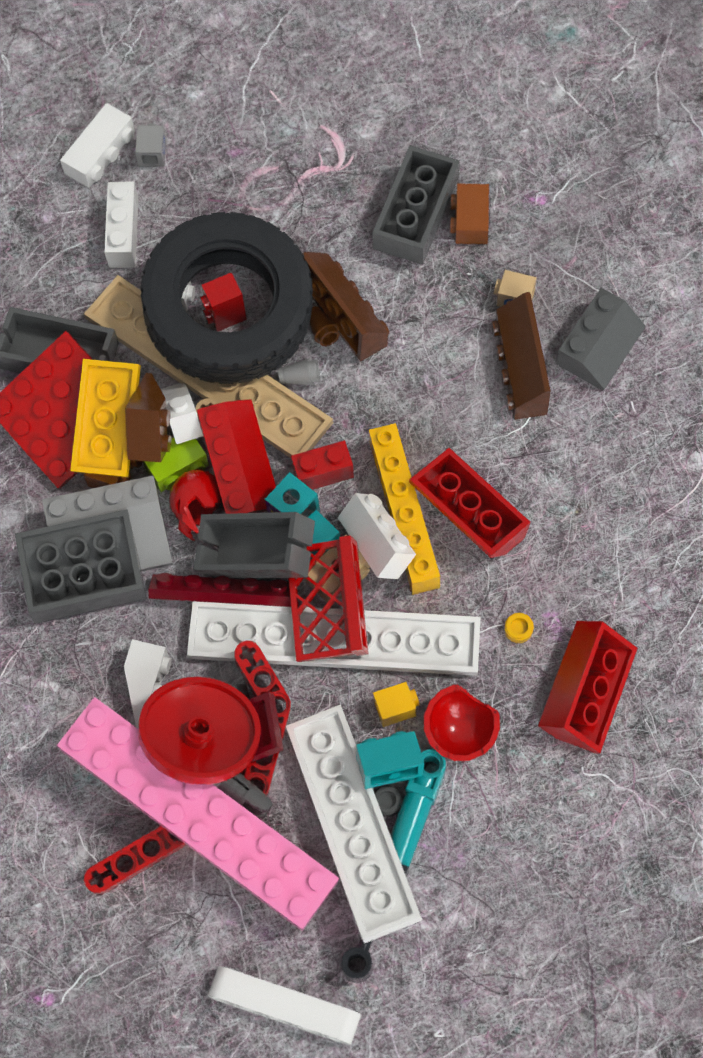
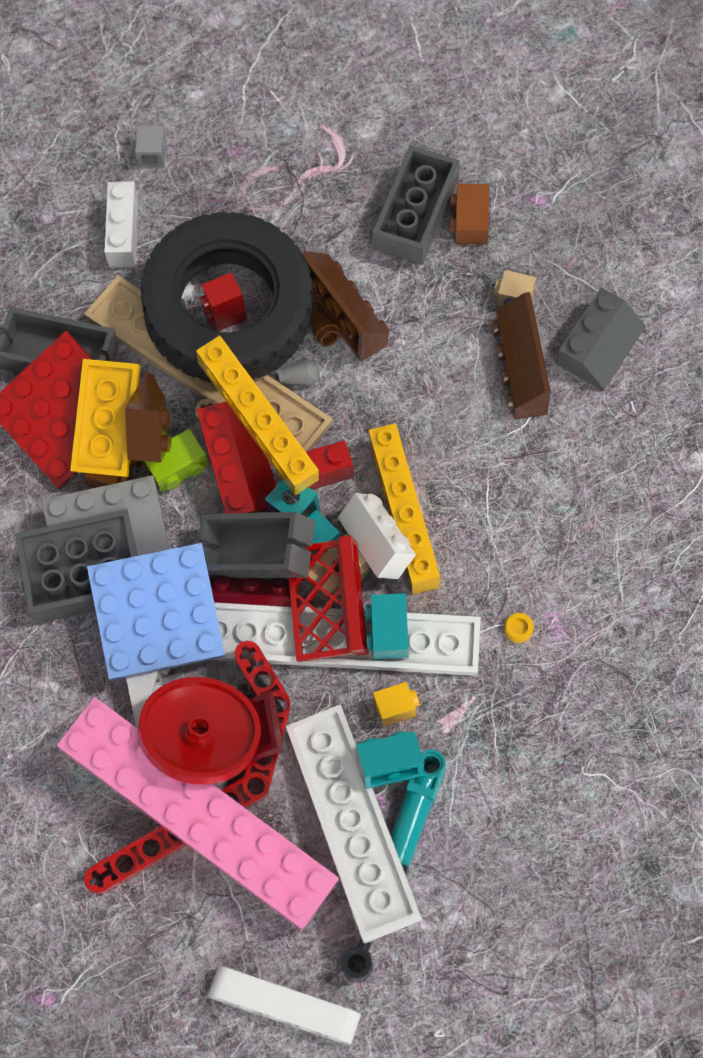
white brick [60,103,135,188] -> none
white slope [161,383,203,444] -> none
red helmet [169,470,221,541] -> none
dark grey hinge [218,773,272,820] -> none
dark grey tile [374,785,402,817] -> none
red slope [409,448,531,558] -> none
red cylinder [424,685,500,761] -> none
red slope [538,621,638,754] -> none
none -> light blue plate [87,543,225,681]
none -> yellow brick [196,336,319,496]
none -> teal brick [366,593,409,660]

